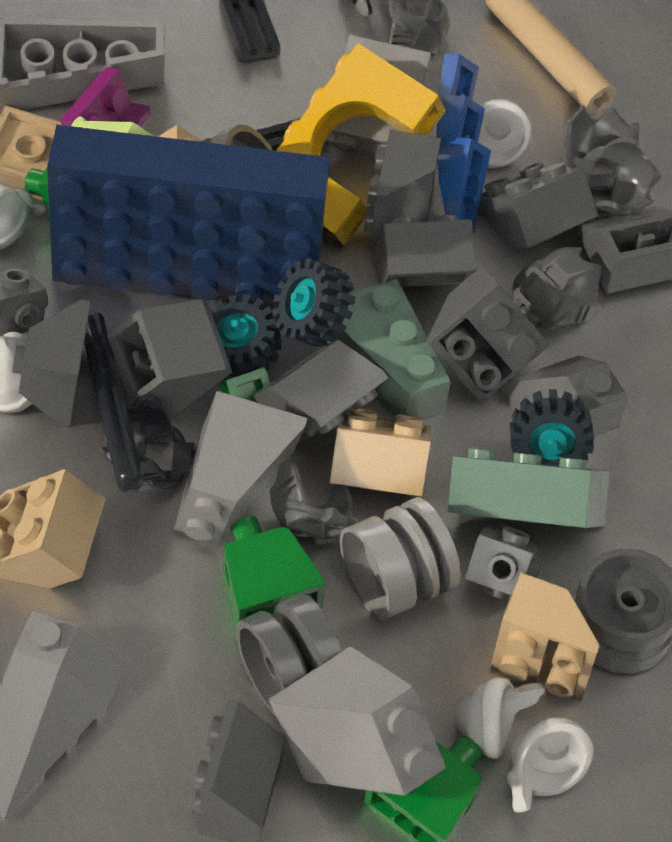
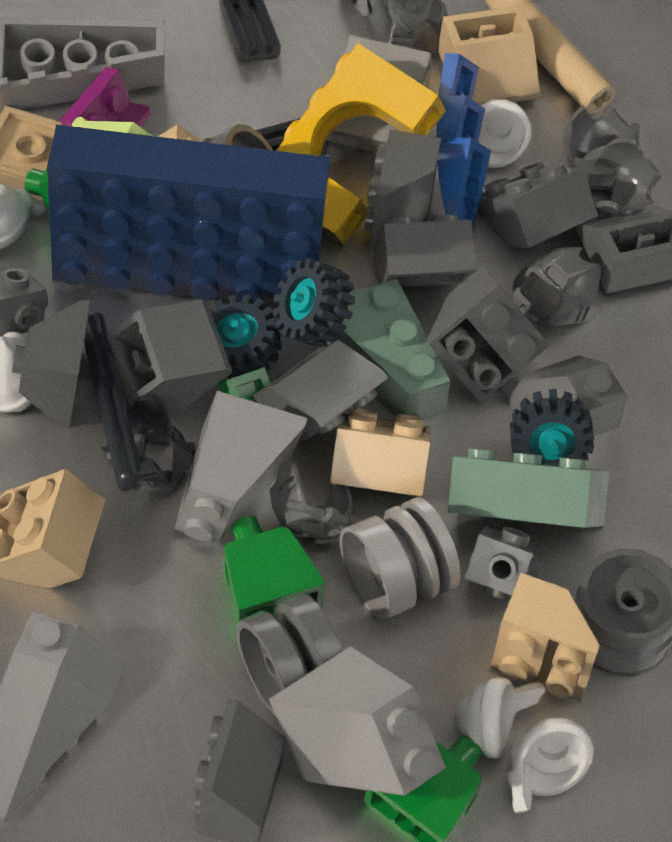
none -> tan slope [438,5,540,105]

